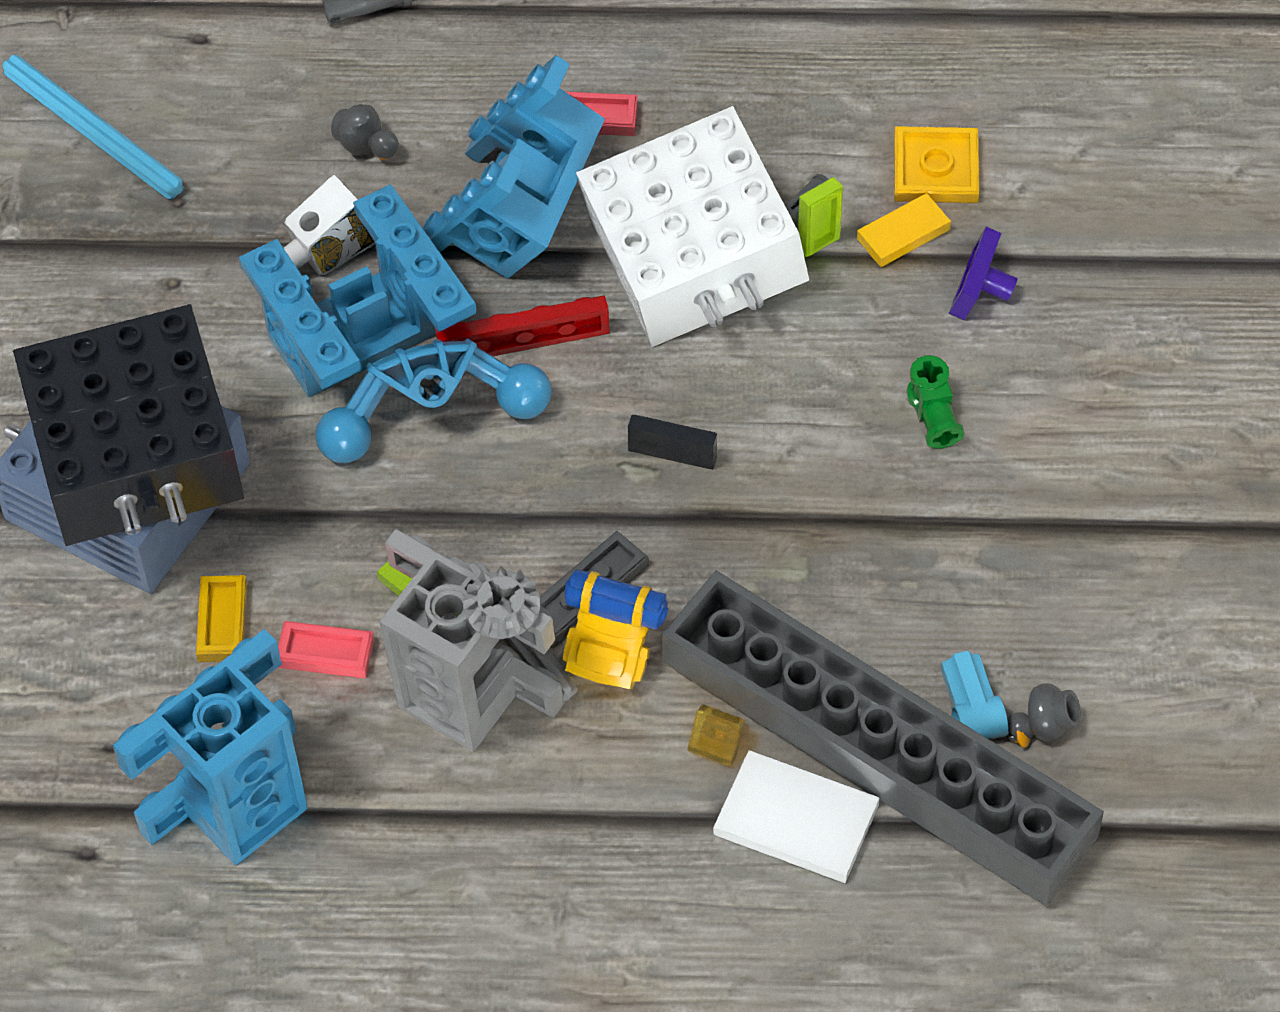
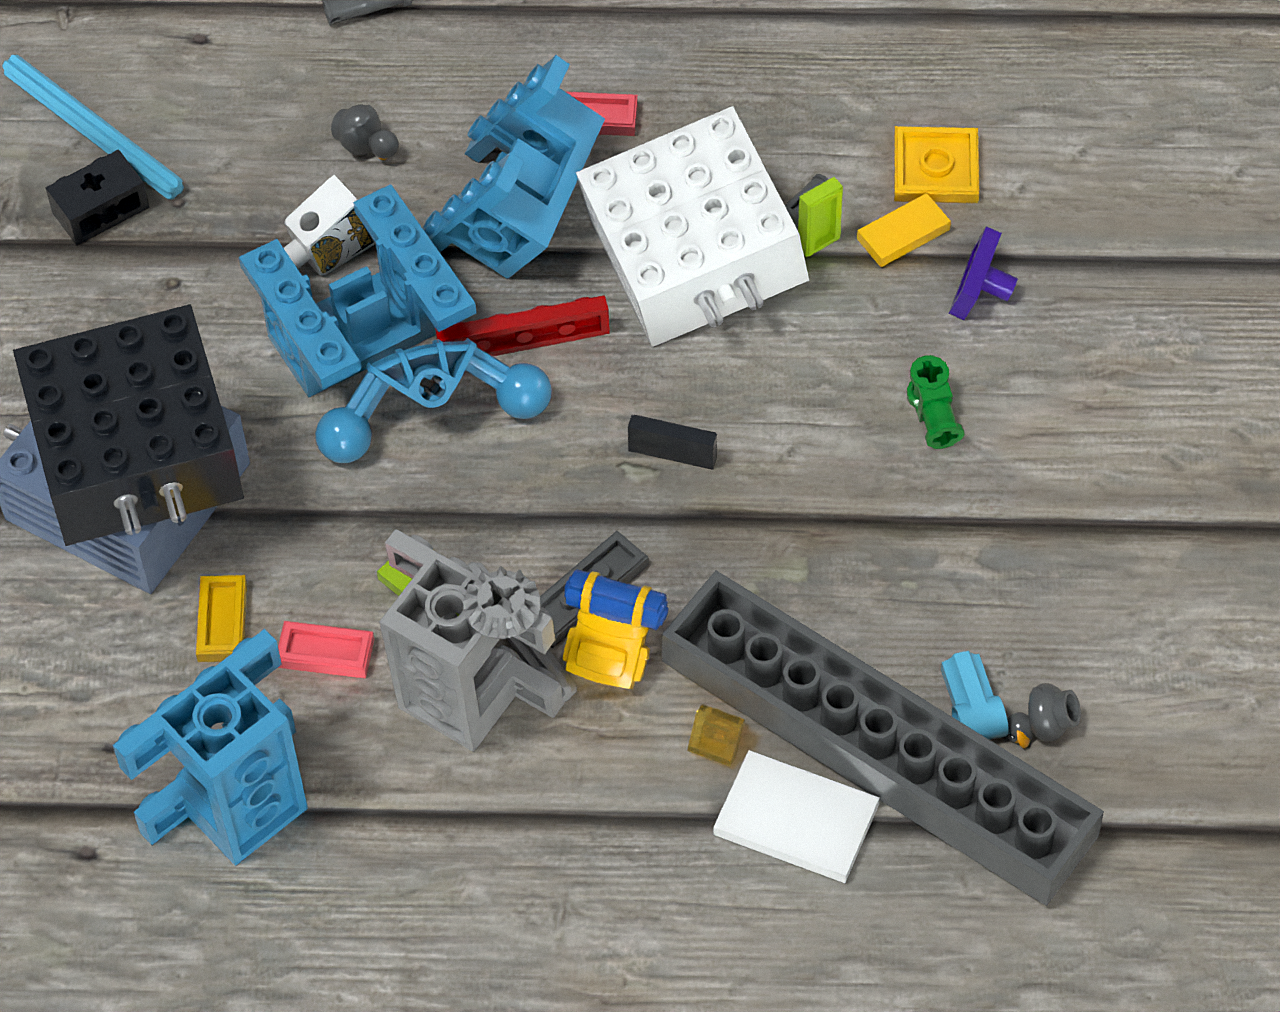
none -> black brick [45,149,150,246]

